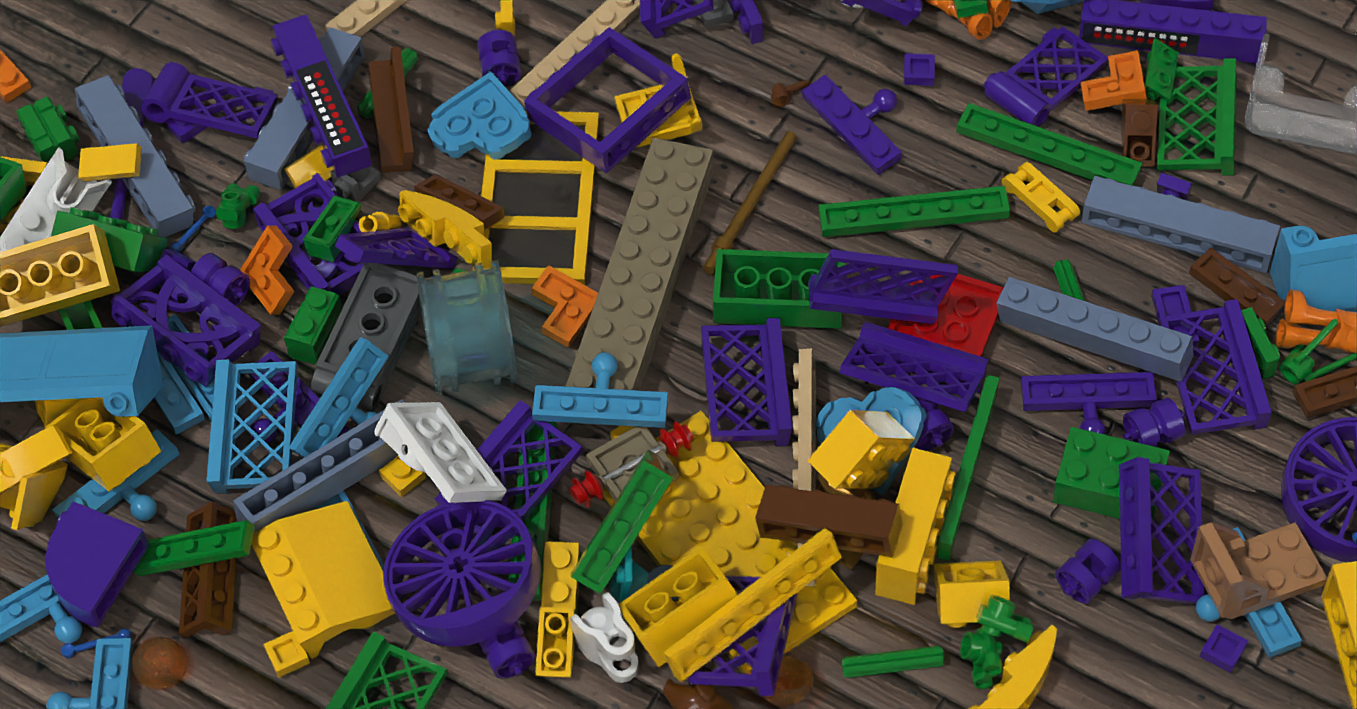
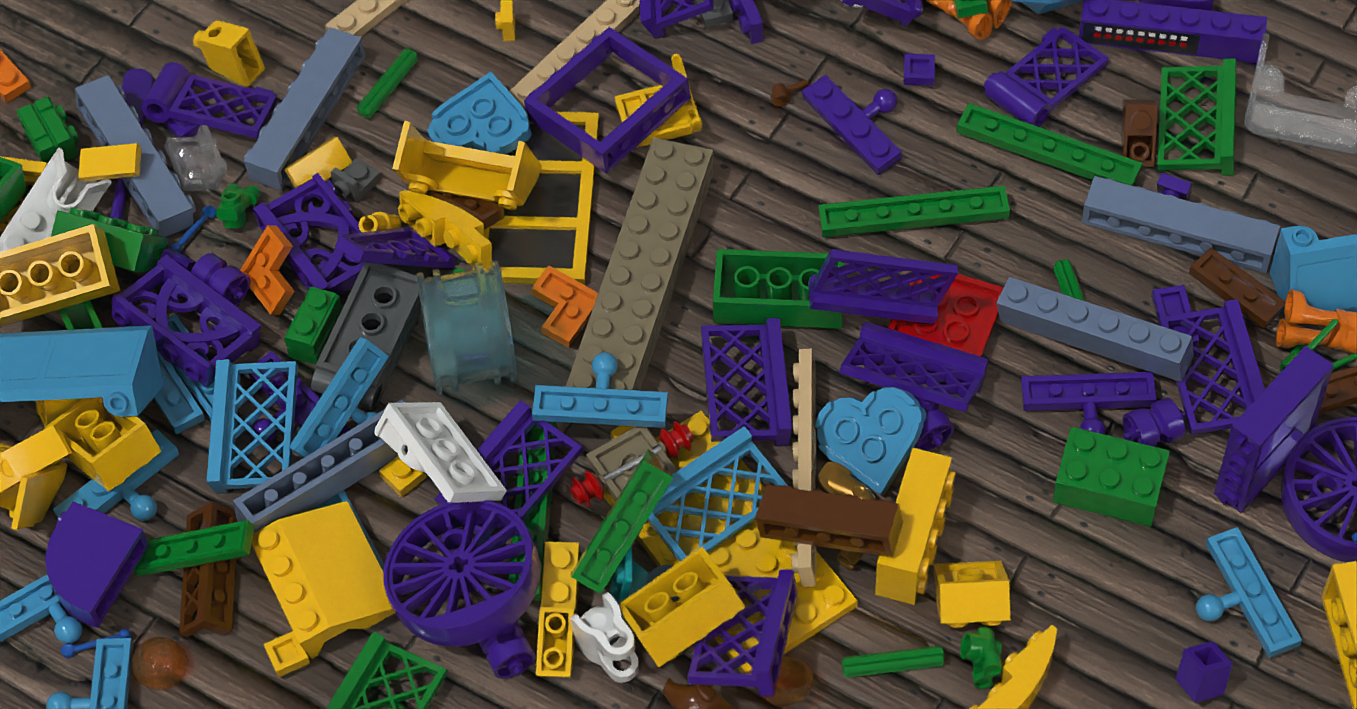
brick [270,14,372,178] -> none
green slope [303,195,362,262] -> none
reddish brown fence [368,47,414,173] -> none
dark purple wheel [477,30,521,87] -> none
yellow tile [663,528,842,682] -> none
pearl gold bar [703,131,797,274] -> none
yellow brick [807,410,915,489] -> none
green tile [937,375,1000,561] -> none
green plate [976,595,1033,642] -> none
yellow plate [1001,162,1080,233] -> none
dark purple wheel [1055,539,1121,604] -> none
orange plate [1081,50,1147,111] -> none
dark purple fence [1119,457,1204,605] -> none
green hinge [1144,38,1179,101] -> none
medium nougat bracket [1190,522,1327,619] -> none
dark purple plate [1200,624,1249,673] -> none
green plate [1241,307,1280,380] -> none
none -> clear bracket [164,125,227,191]
none -> yellow torso [193,20,266,87]
none -> yellow windscreen [392,121,542,210]
none -> dark azure fence [647,426,788,562]
none -> dark purple brick [1175,641,1233,703]
none -> dark purple window [1214,346,1334,513]

